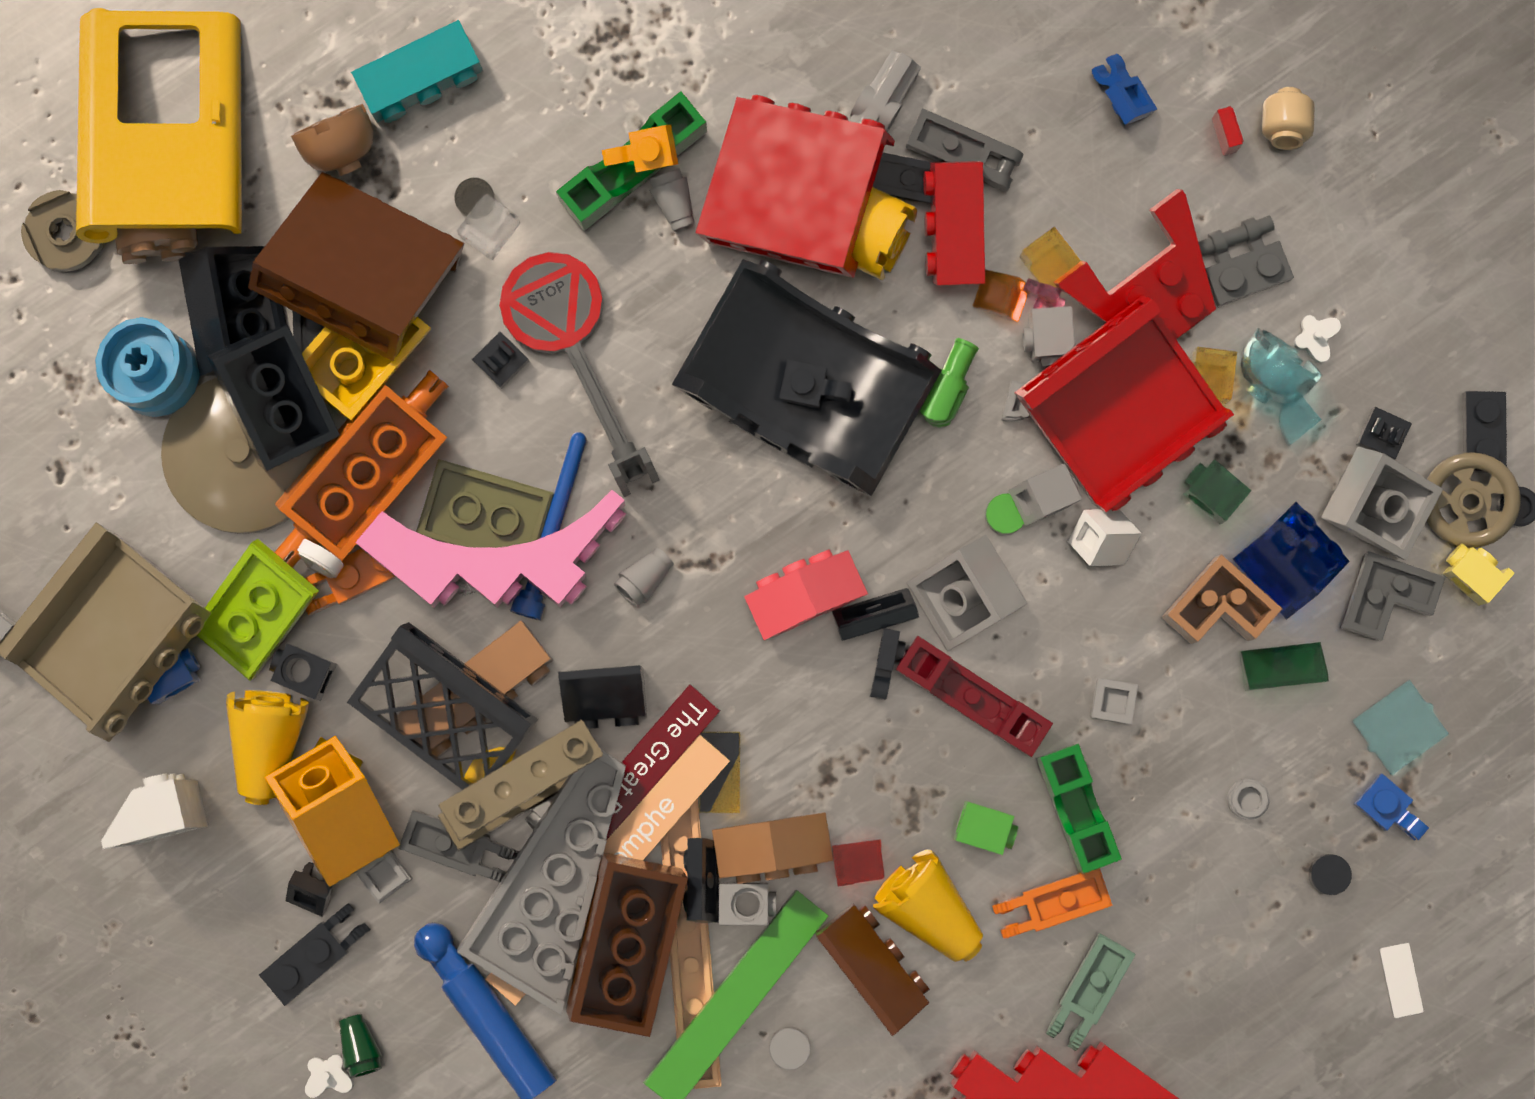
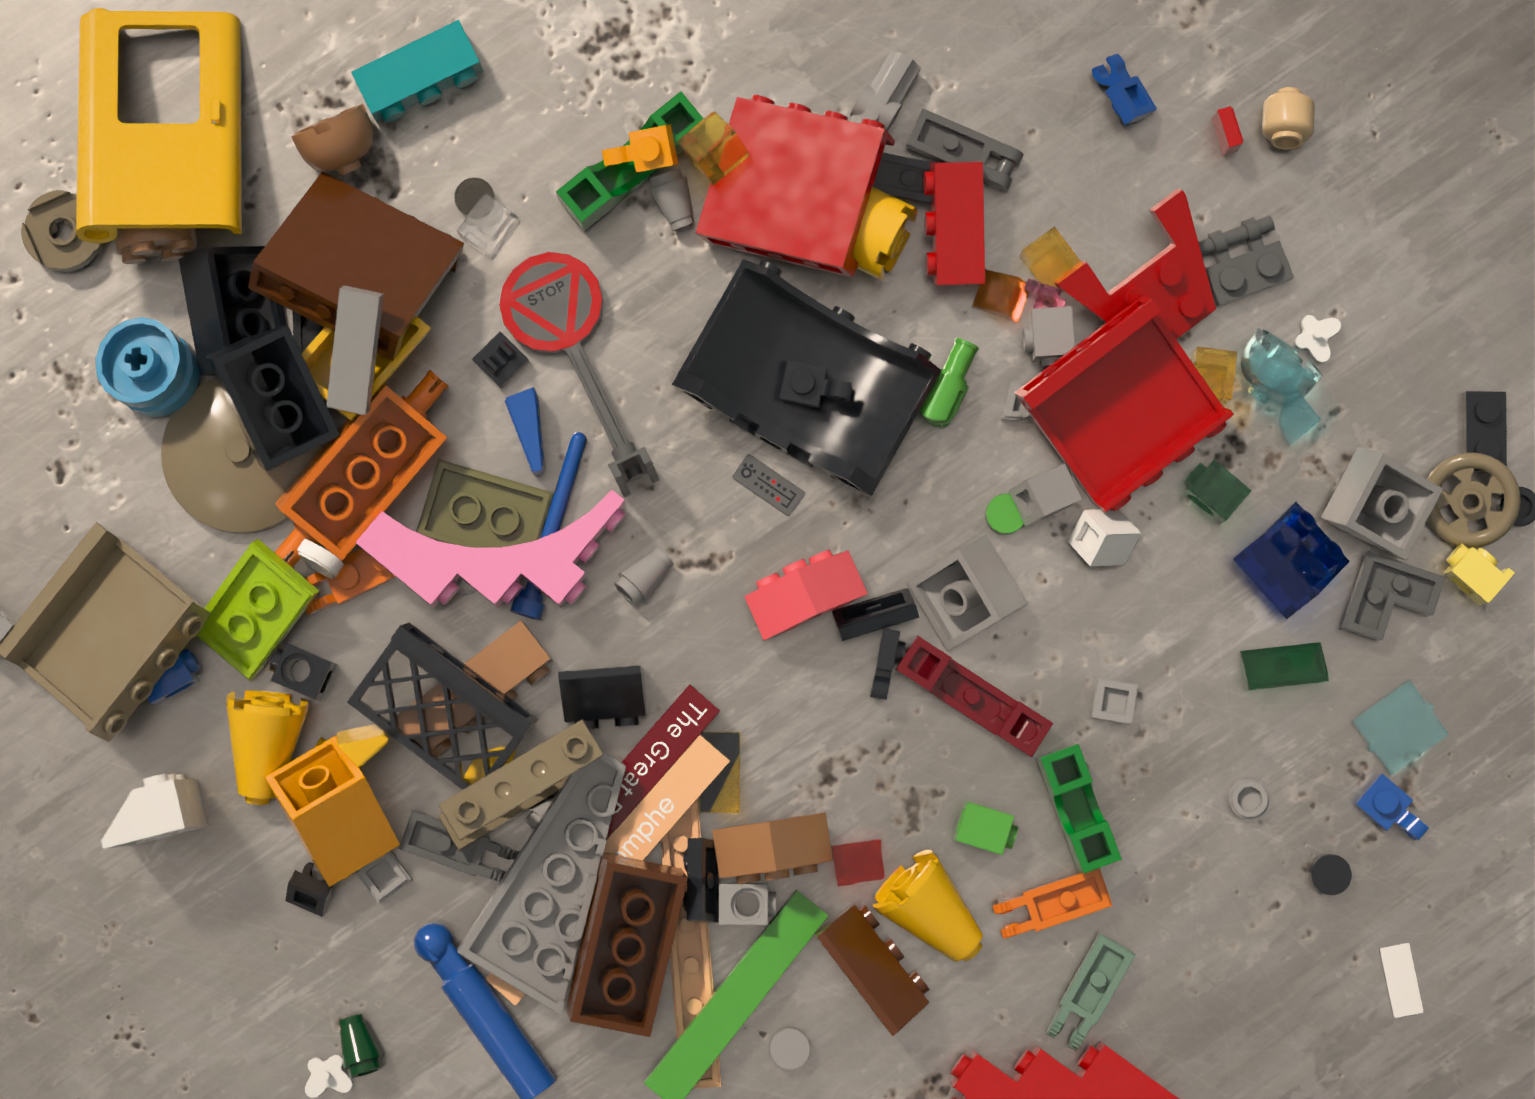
black hinge [259,903,371,1006] -> none
medium nougat brick [1161,554,1282,644] -> none
black tile [1356,406,1412,460] -> none
none -> light grey tile [326,285,384,415]
none -> yellow slope [336,724,389,767]
none -> blue slope [505,387,545,477]
none -> clear yellow panel [677,112,749,185]
none -> dark grey sticker [732,454,805,516]

